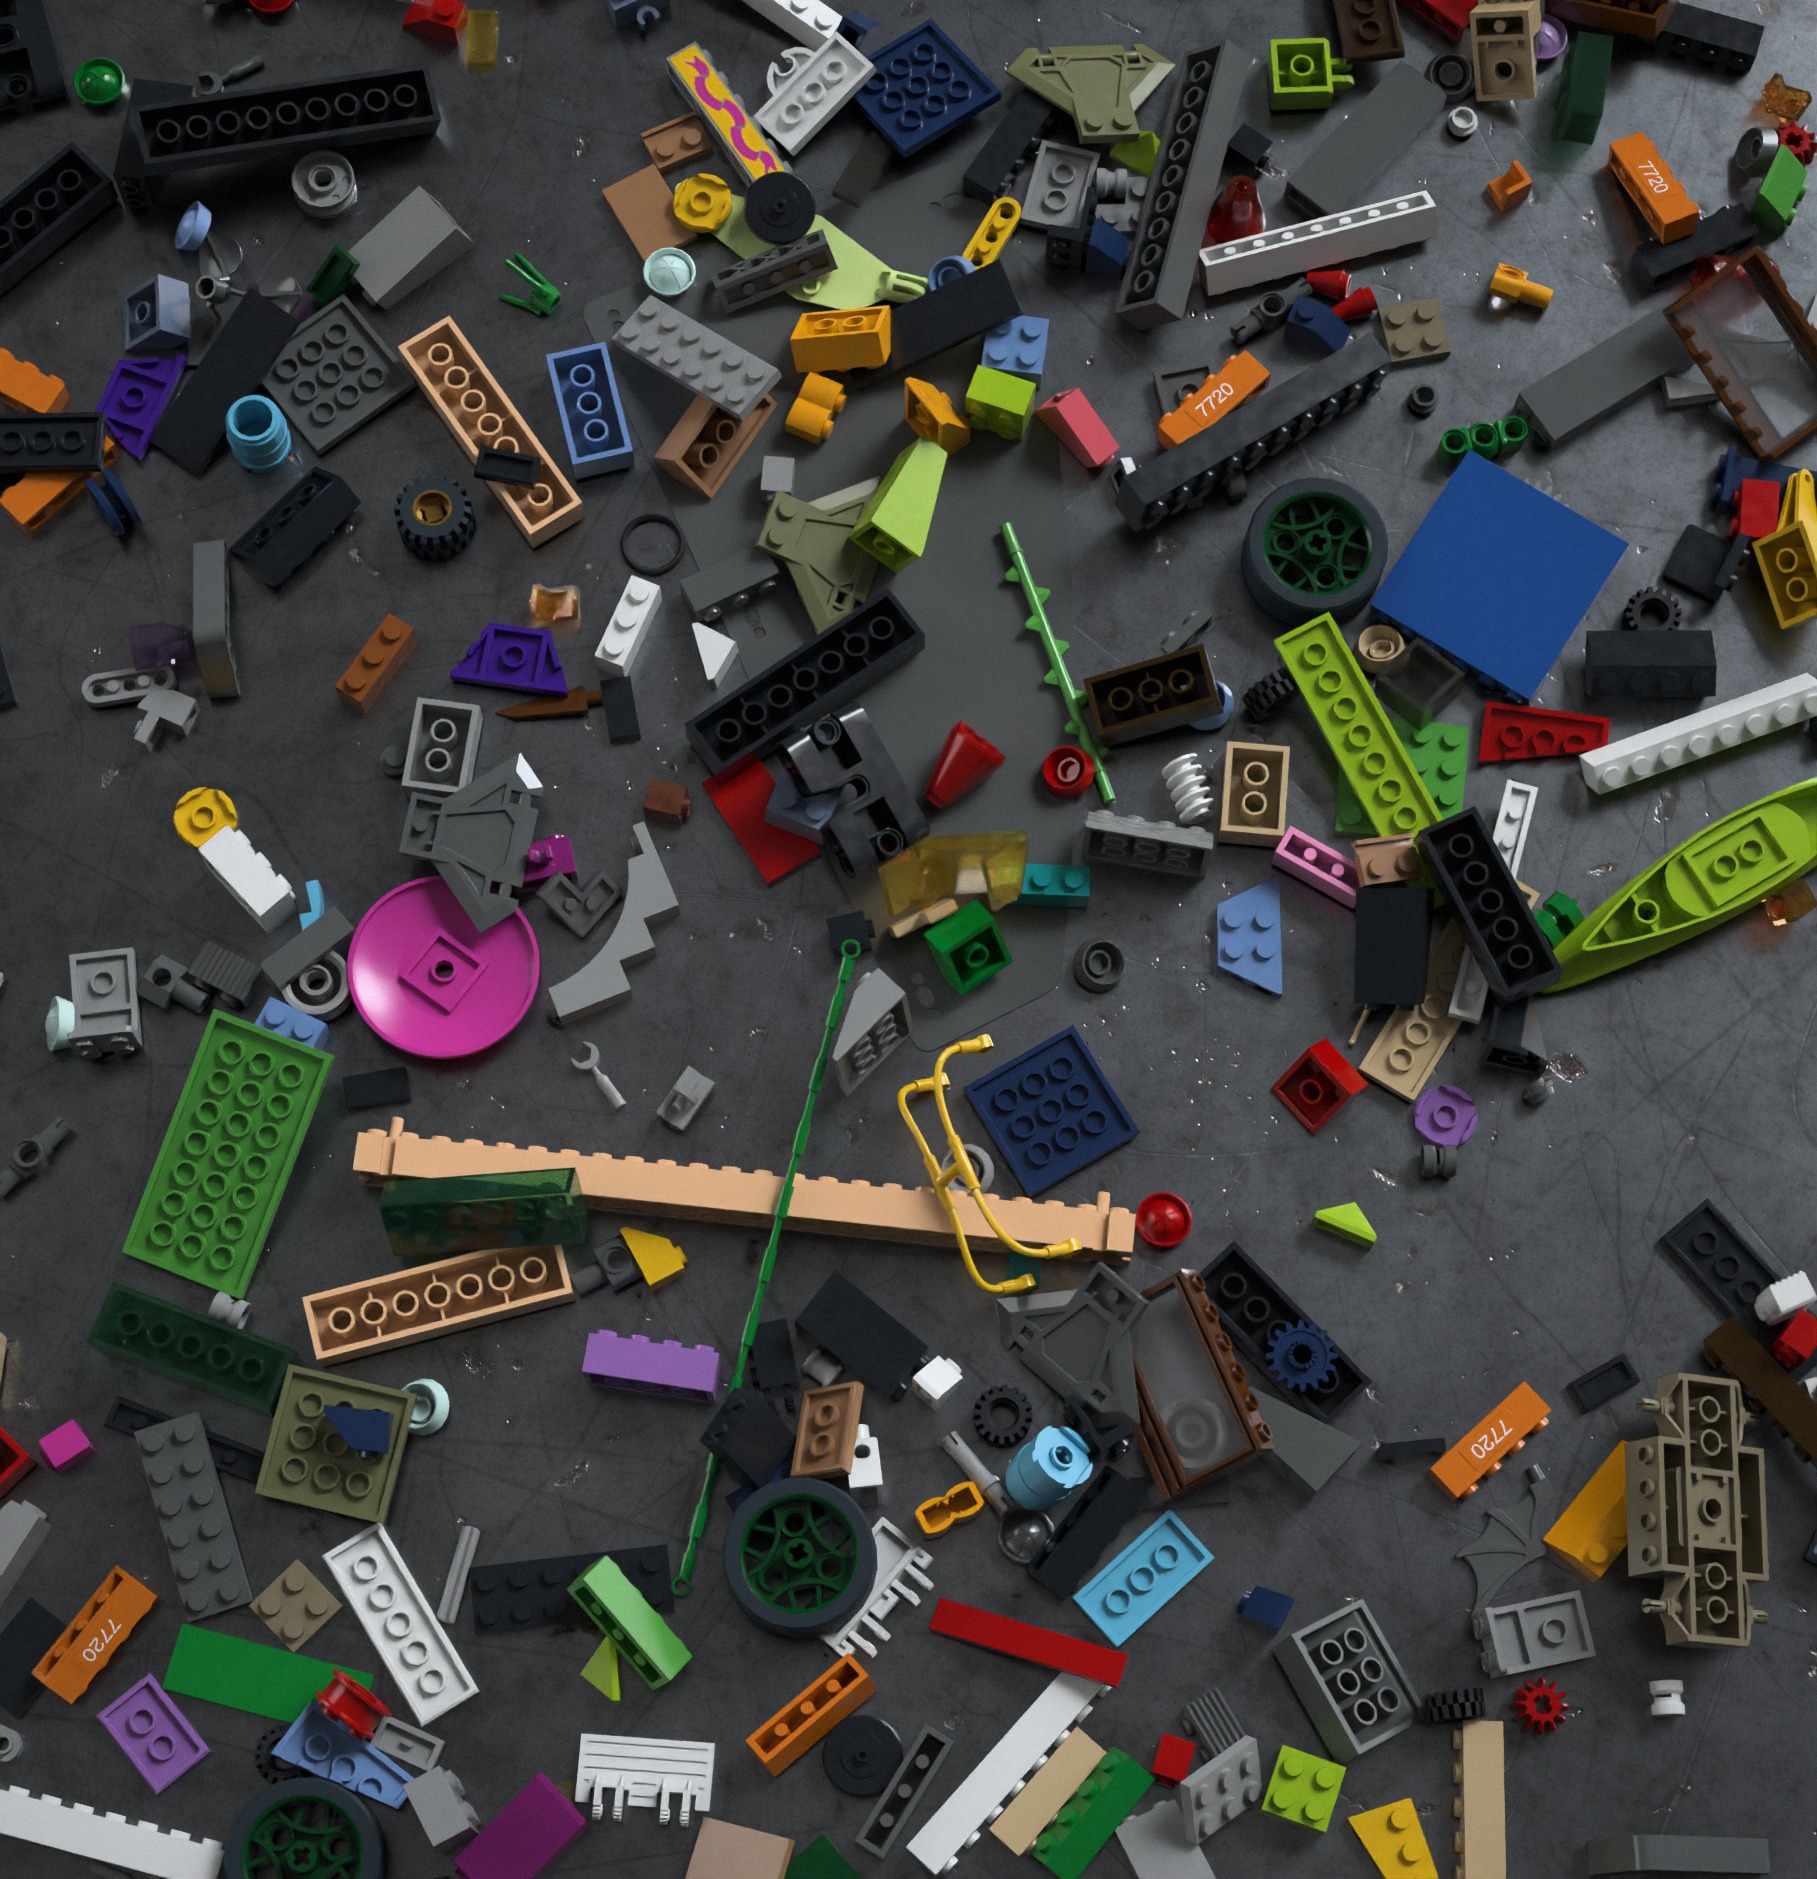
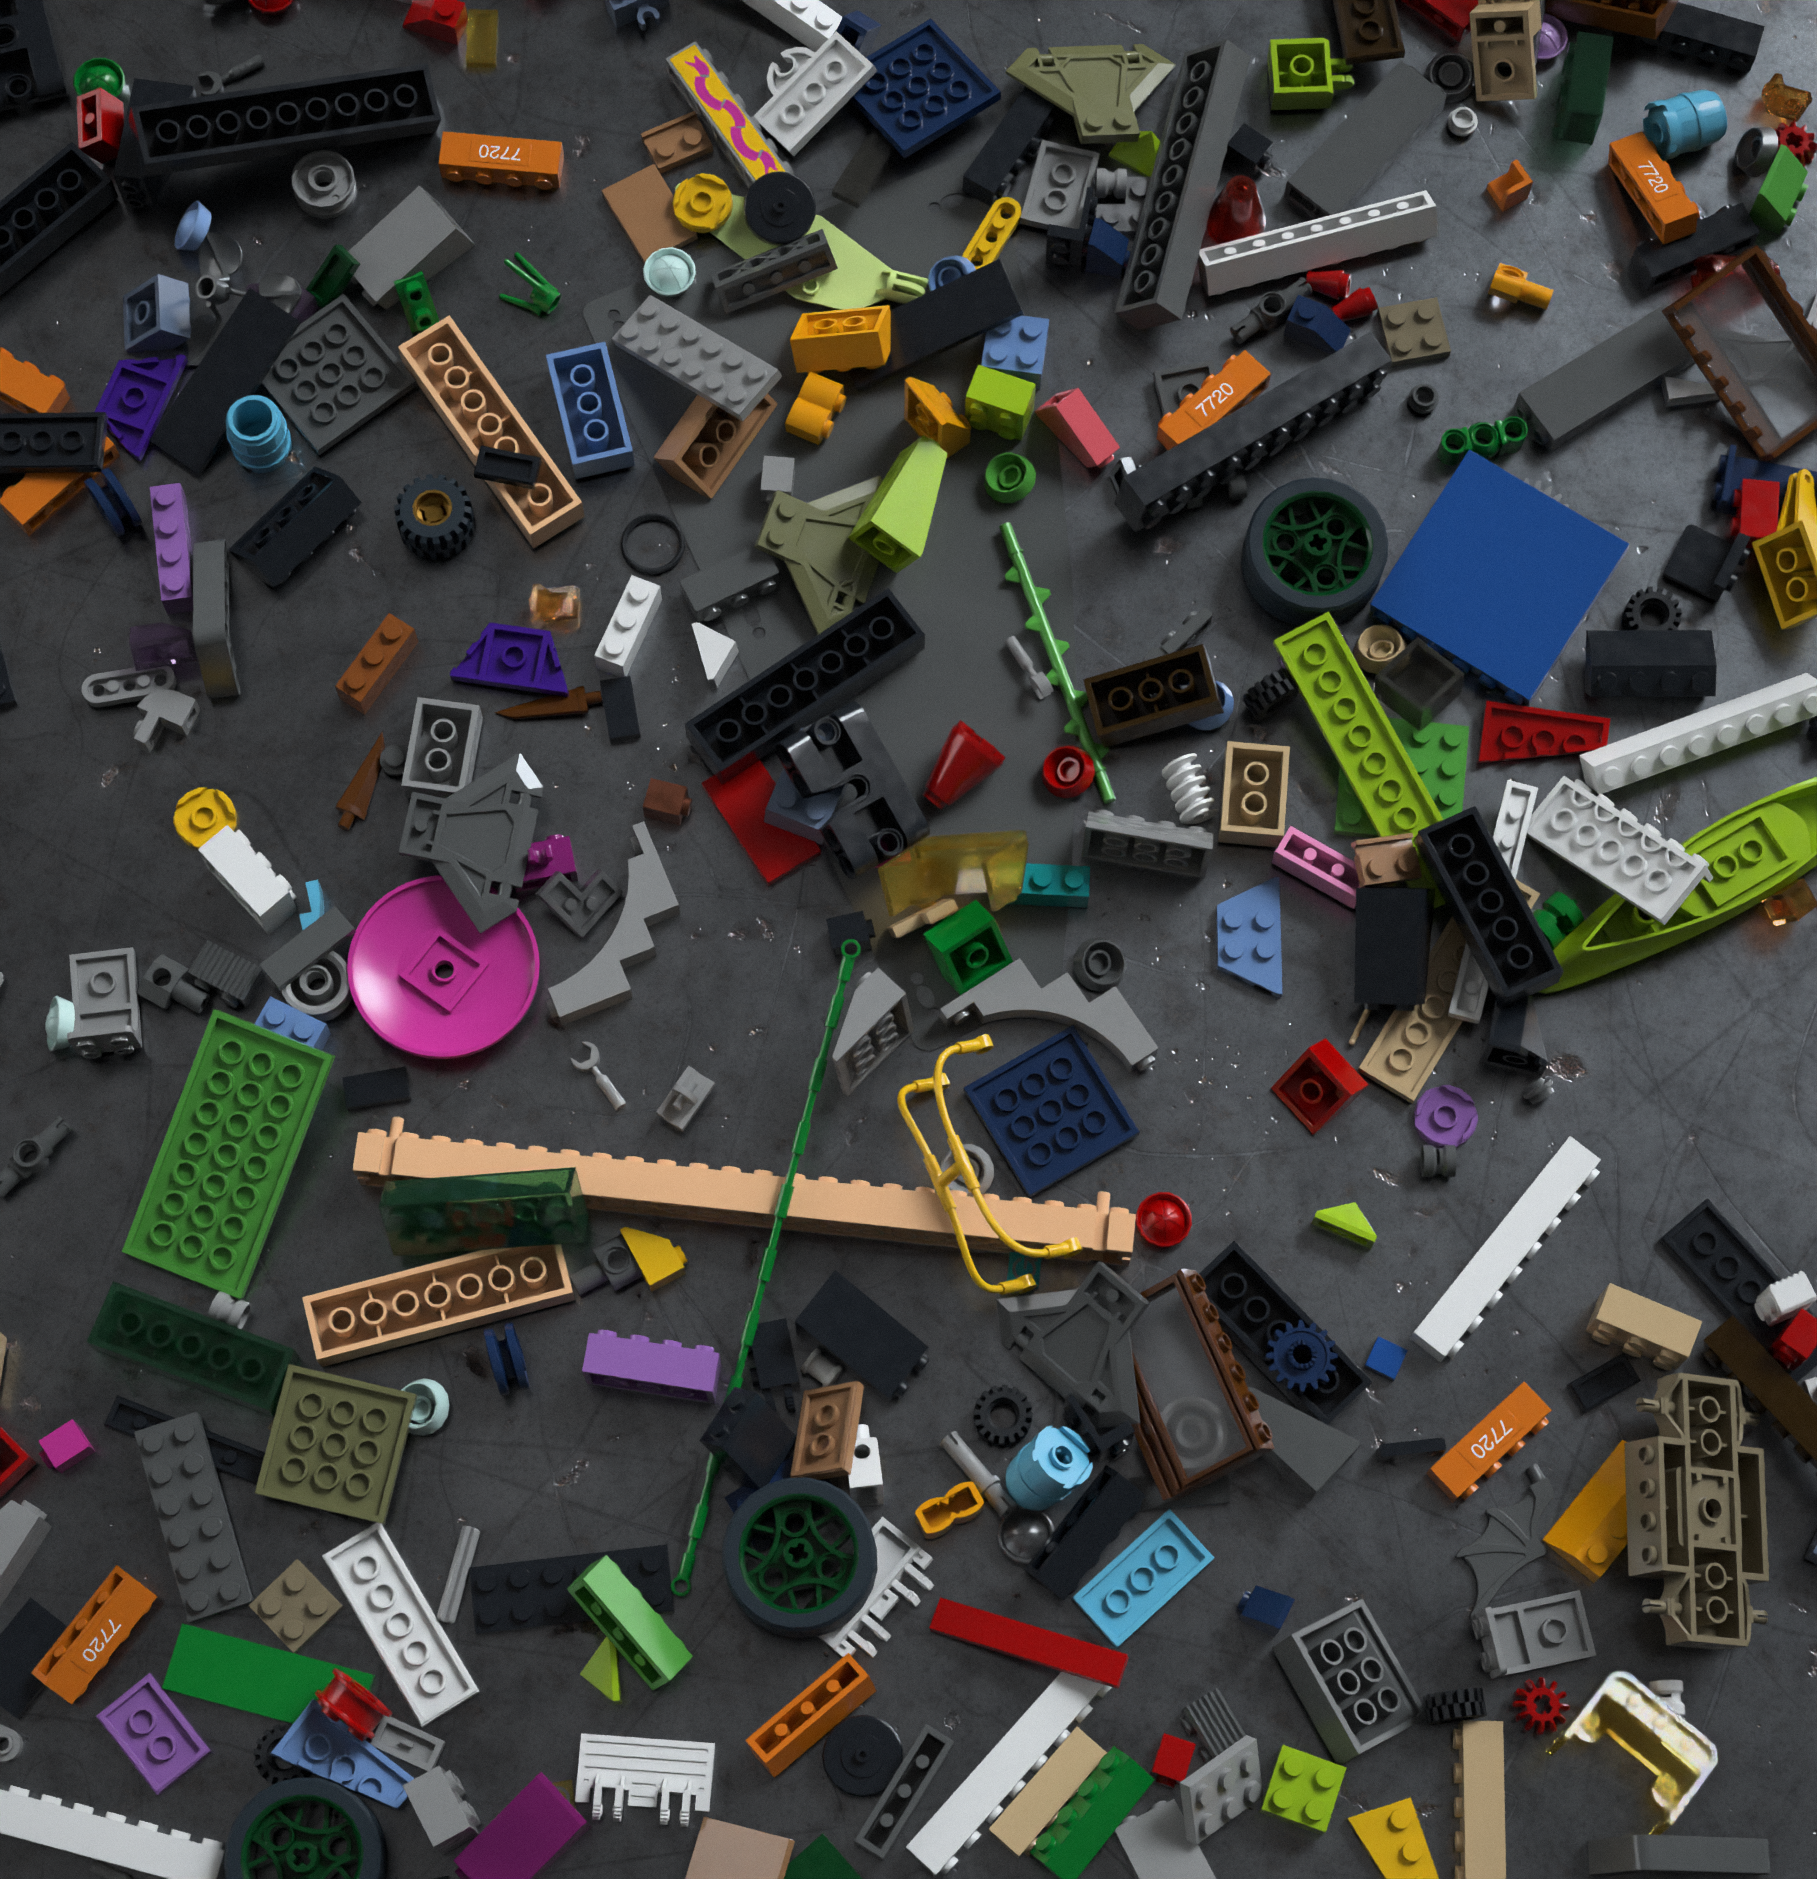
dark blue slope [323,1405,394,1460] -> none
white slope [912,1355,963,1411] -> none
none -> red brick [77,87,124,164]
none -> medium lavender brick [149,483,193,614]
none -> reddish brown bar [335,731,385,831]
none -> green hips [393,271,439,333]
none -> orange brick [438,131,564,190]
none -> dark blue wheel [484,1322,530,1396]
none -> light grey arch [939,958,1159,1072]
none -> bright green hat [984,452,1036,503]
none -> light grey piece [1005,636,1054,700]
none -> blue tile [1364,1336,1408,1381]
none -> white brick [1410,1136,1601,1363]
none -> white bracket [1527,776,1714,925]
none -> clear yellow windscreen [1546,1671,1719,1835]
none -> tan brick [1586,1283,1702,1370]
none -> medium azure piece [1643,90,1727,161]

